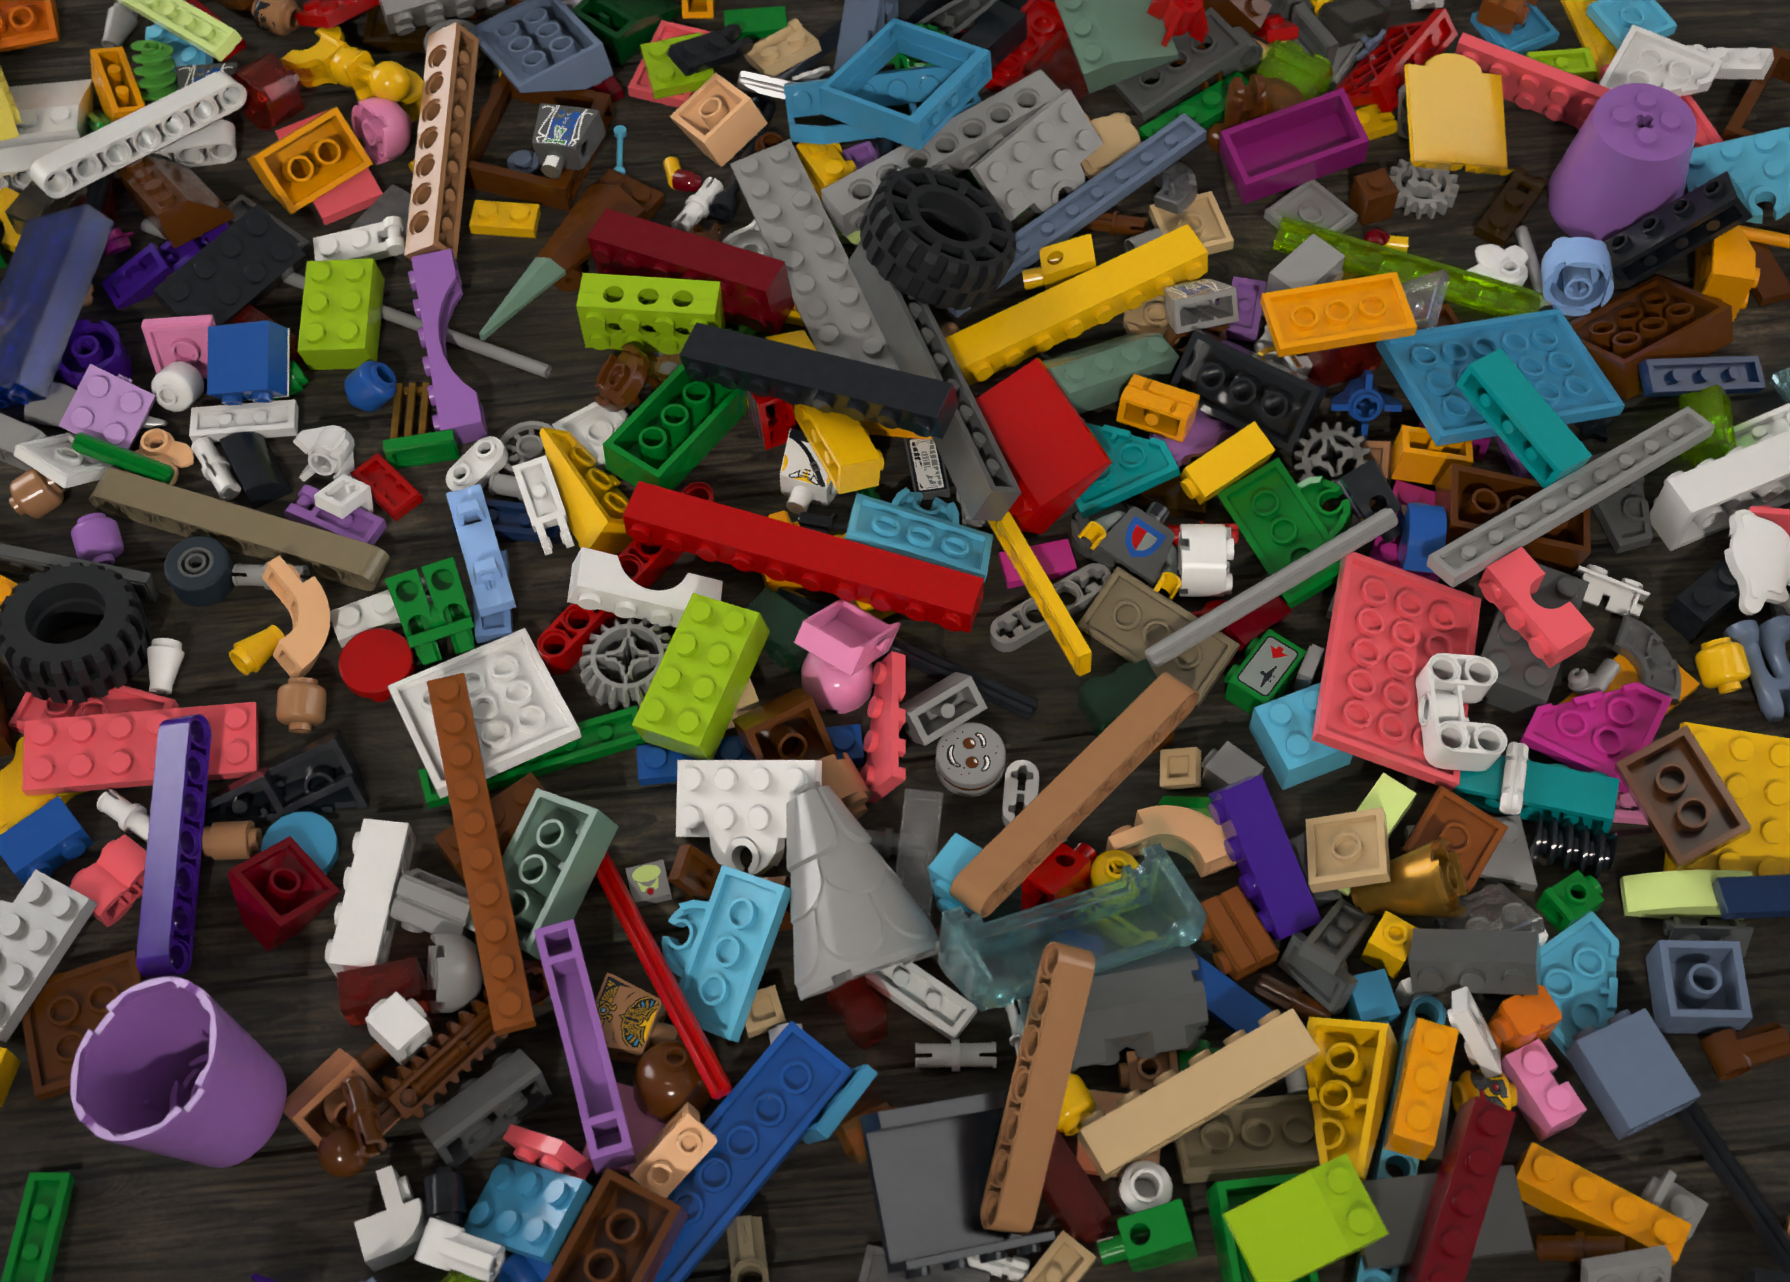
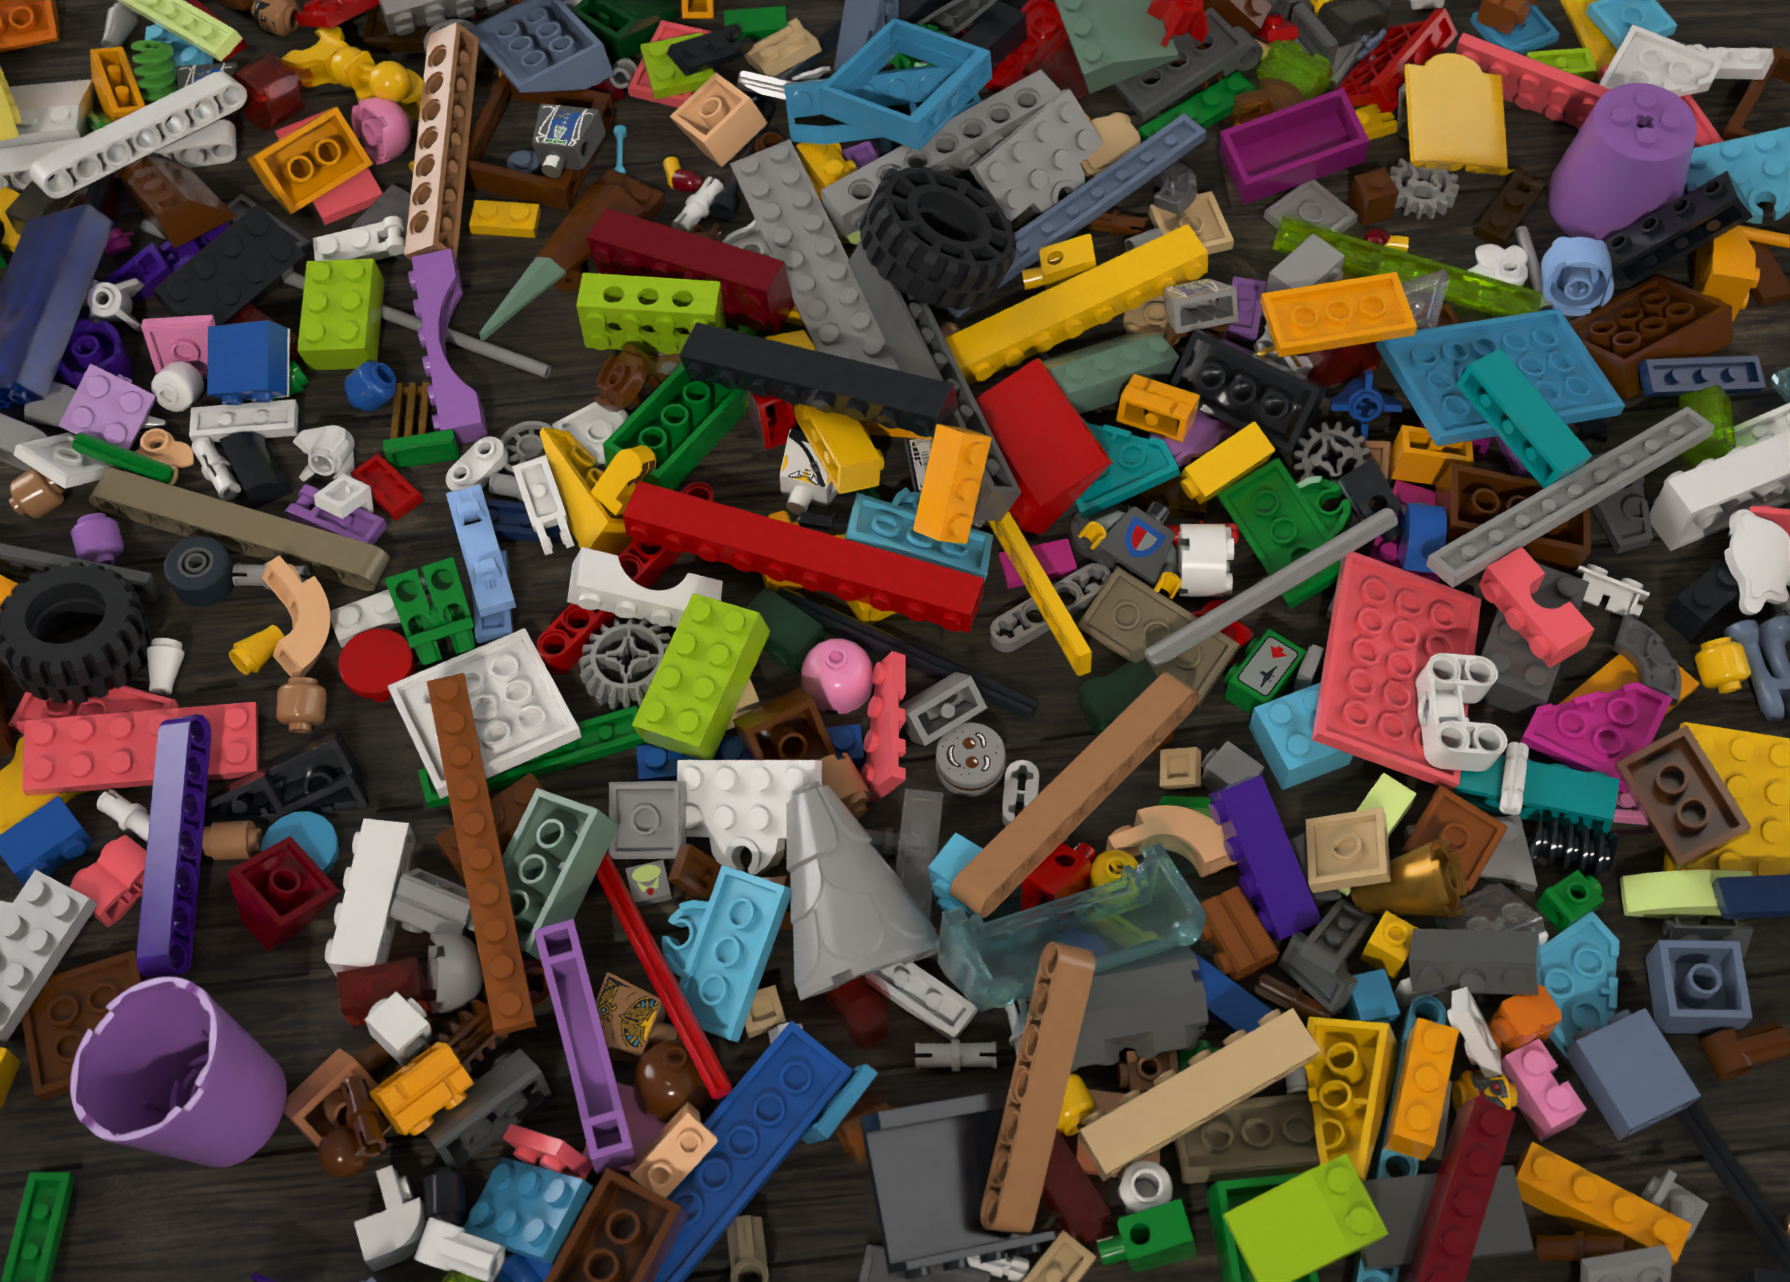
bright pink container [794,599,901,676] -> none
reddish brown piece [1207,74,1267,154] -> none
dark red tile [1221,596,1292,651] -> none
light grey arm [1567,658,1621,695] -> none
none -> white brick [87,278,144,332]
none -> light orange brick [369,1042,474,1136]
none -> yellow leg [591,445,656,516]
none -> light grey tile [609,781,686,859]
none -> light grey pin [610,58,638,89]
none -> light orange brick [913,424,992,544]

